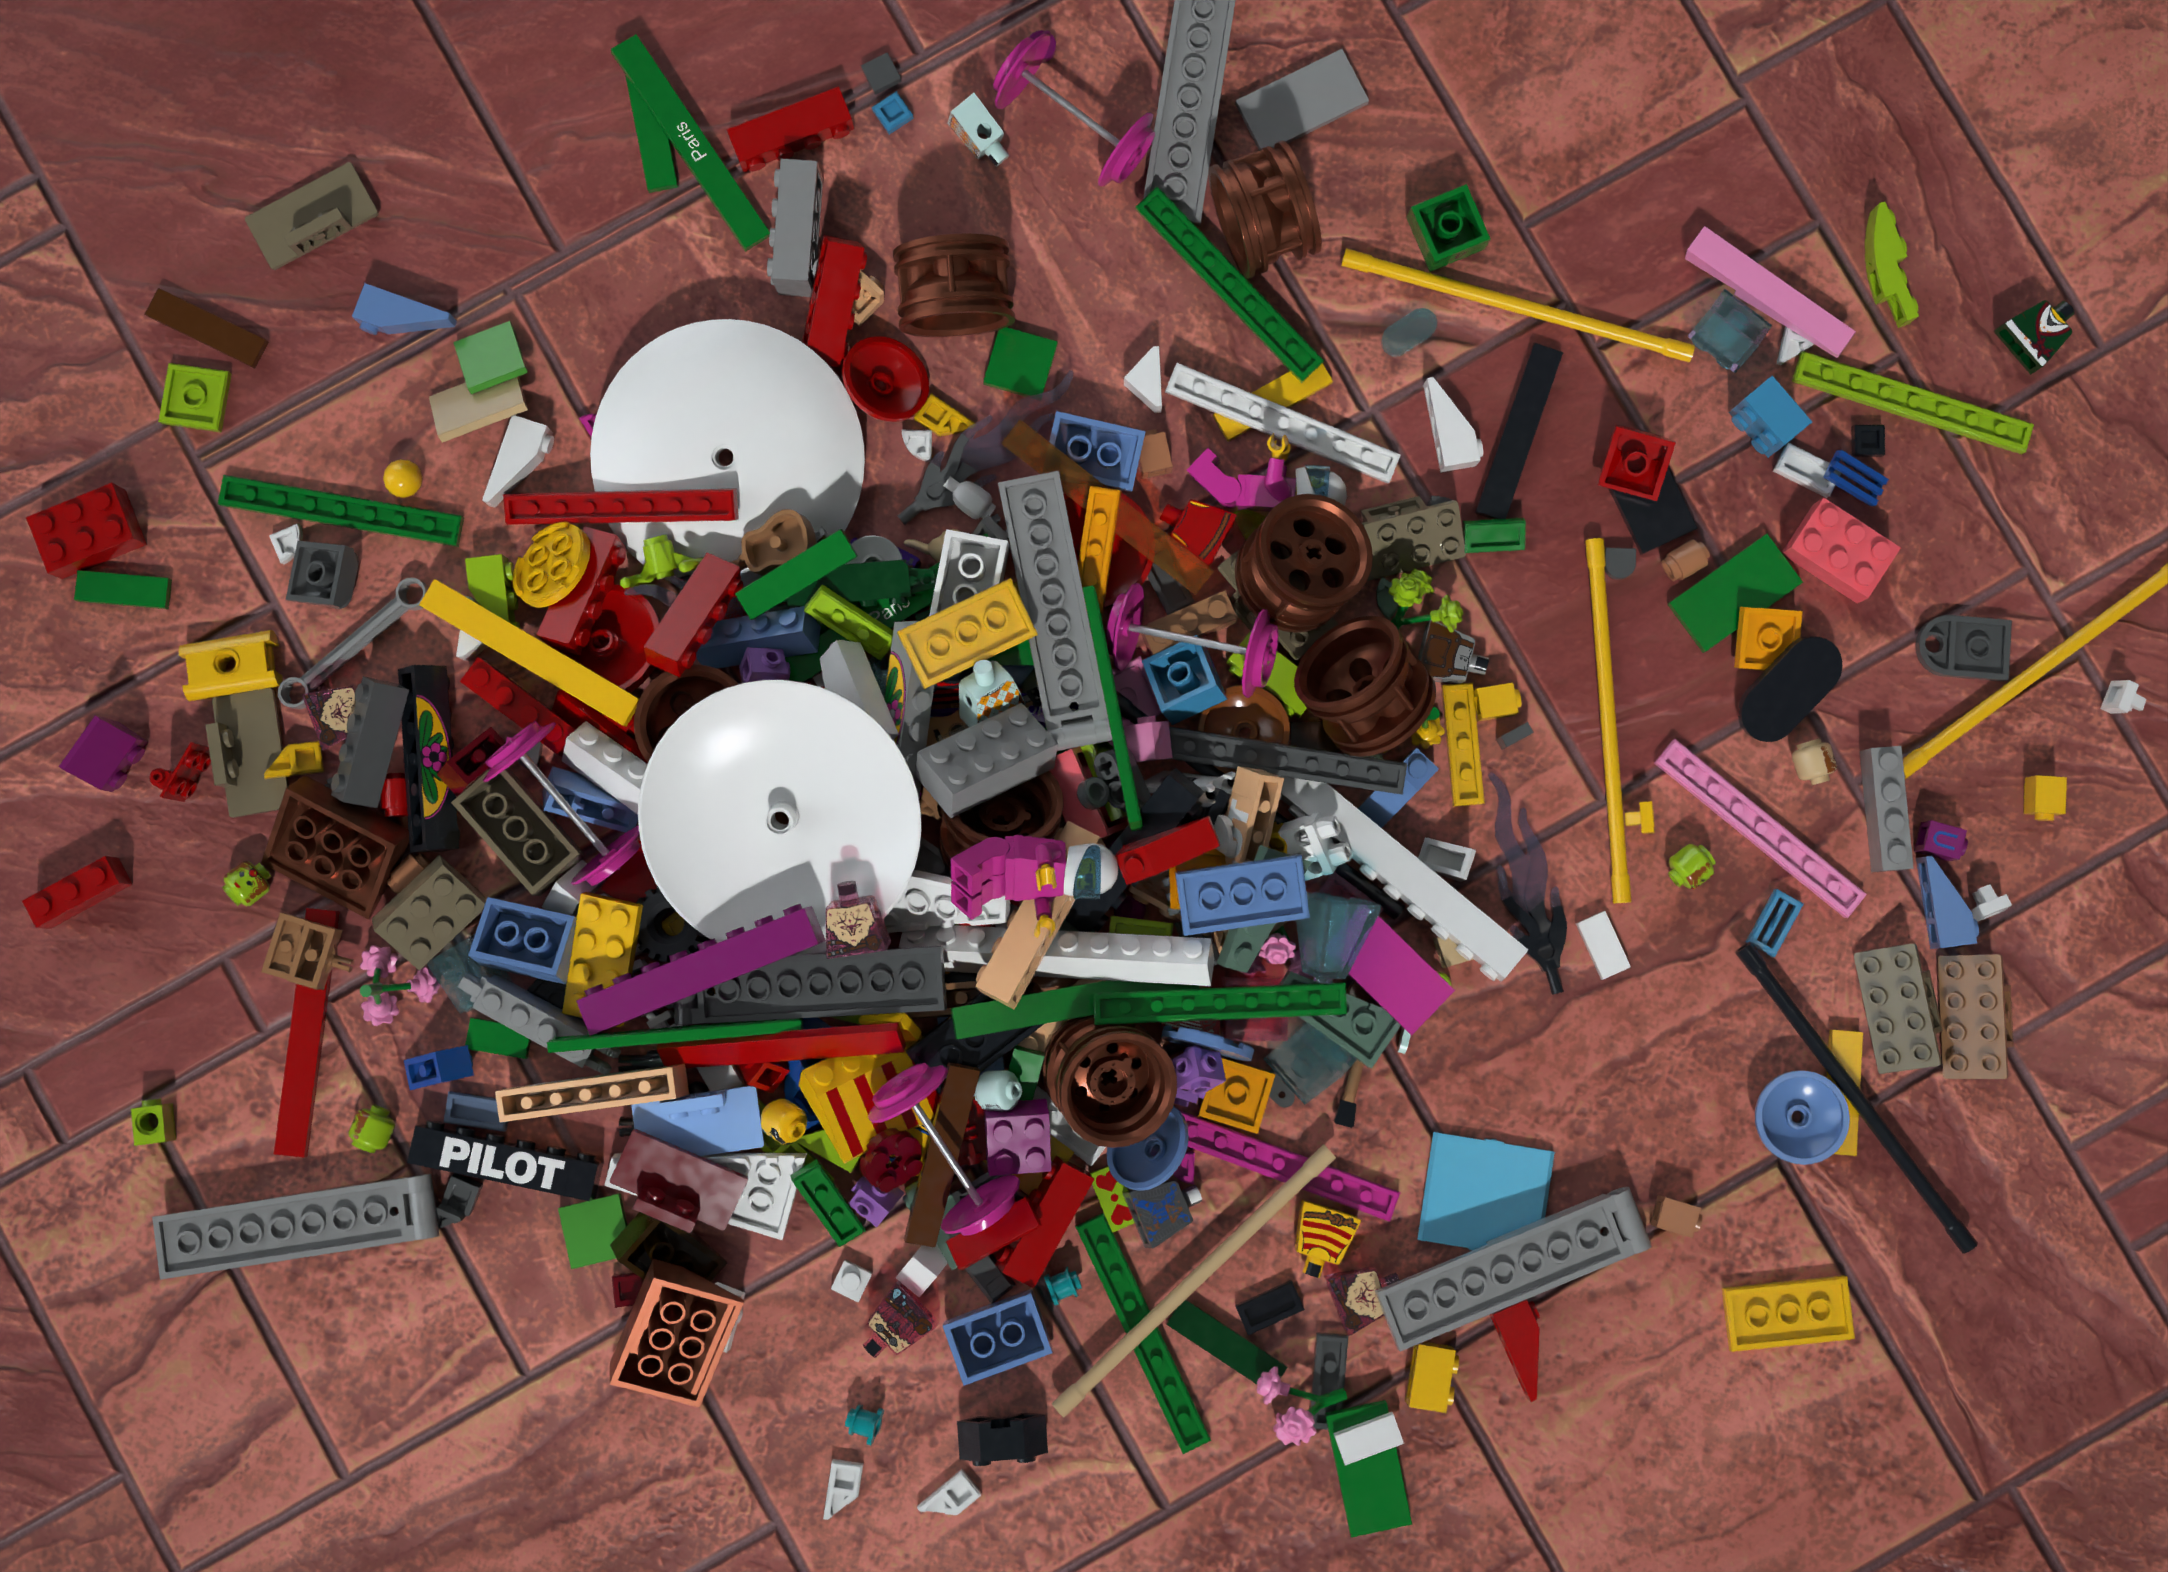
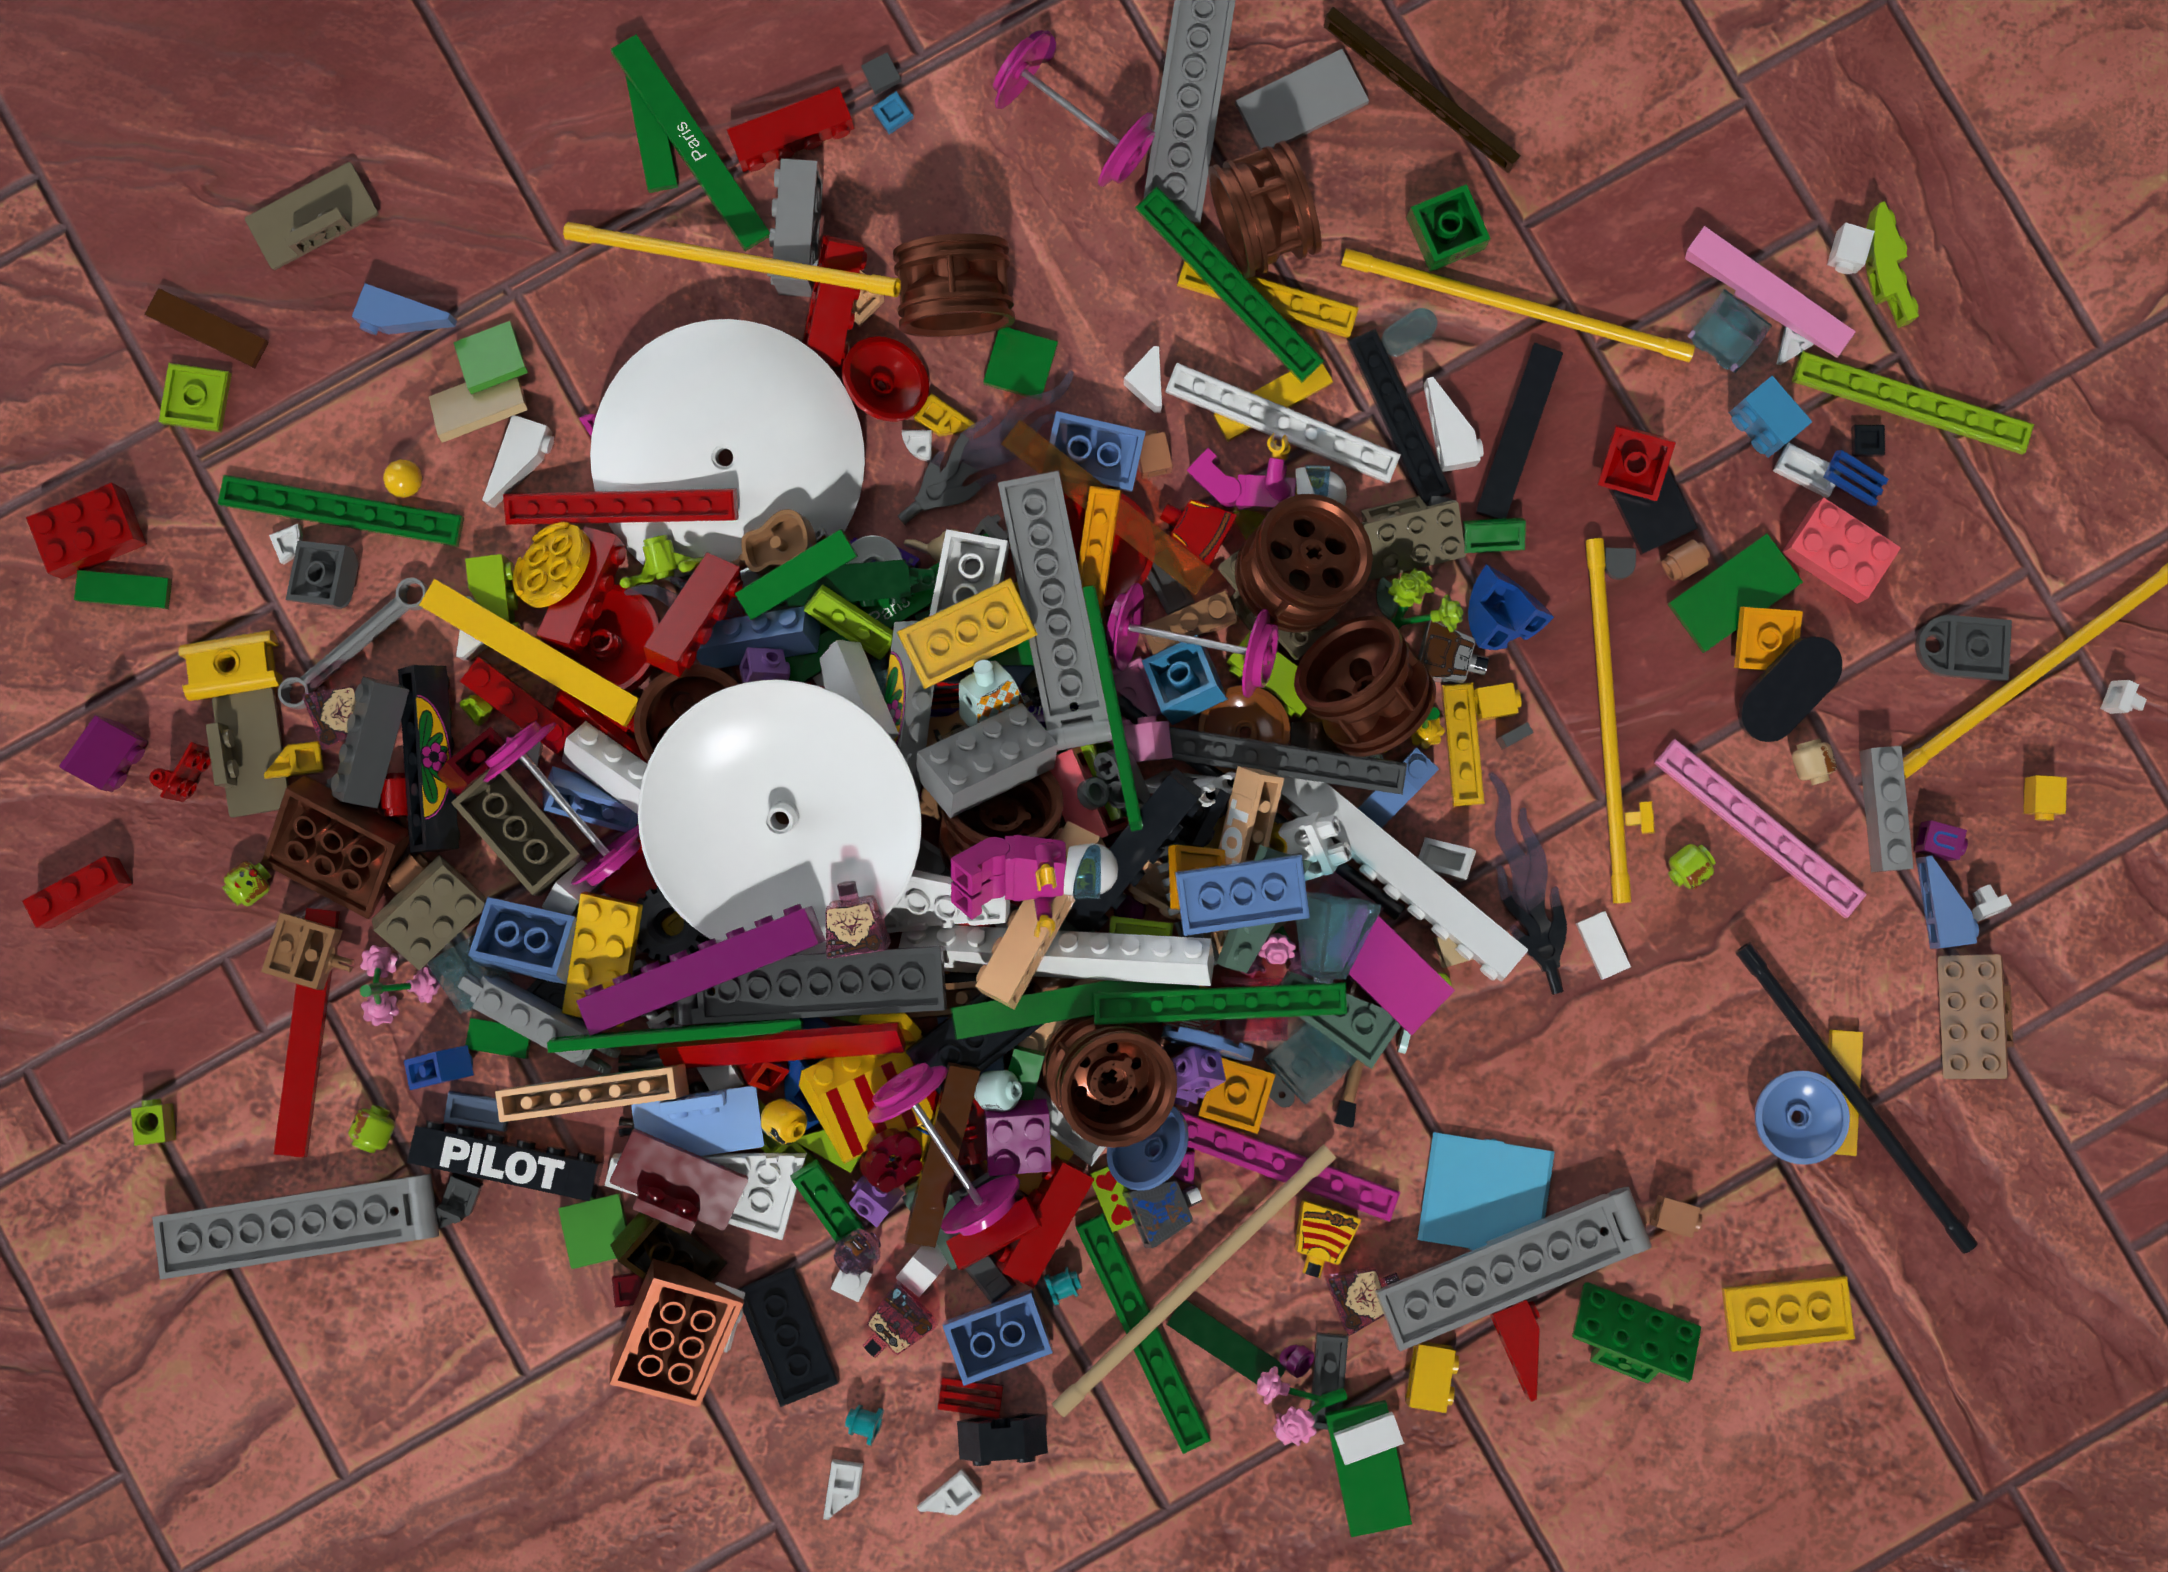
white plant [943,476,996,519] -> none
light aqua torso [947,93,1009,167] -> none
red slope [1115,816,1221,885] -> none
white tile [1214,815,1237,857] -> none
black tile [1235,1280,1305,1335] -> none
dark azure tile [1746,889,1804,957] -> none
dark tan bracket [1854,943,1943,1074] -> none
torso [1994,300,2075,375] -> none
none -> lime tile [459,695,493,726]
none -> yellow piece [563,222,901,297]
none -> black tile [737,1266,839,1407]
none -> clear purple head [834,1229,881,1276]
none -> red tile [937,1376,1004,1418]
none -> yellow tile [1177,261,1359,339]
none -> magenta tile [1279,1345,1314,1378]
none -> dark brown tile [1324,7,1521,173]
none -> black tile [1347,329,1451,504]
none -> blue brick [1468,564,1554,650]
none -> green bracket [1572,1282,1701,1384]
none -> white brick [1827,222,1875,274]

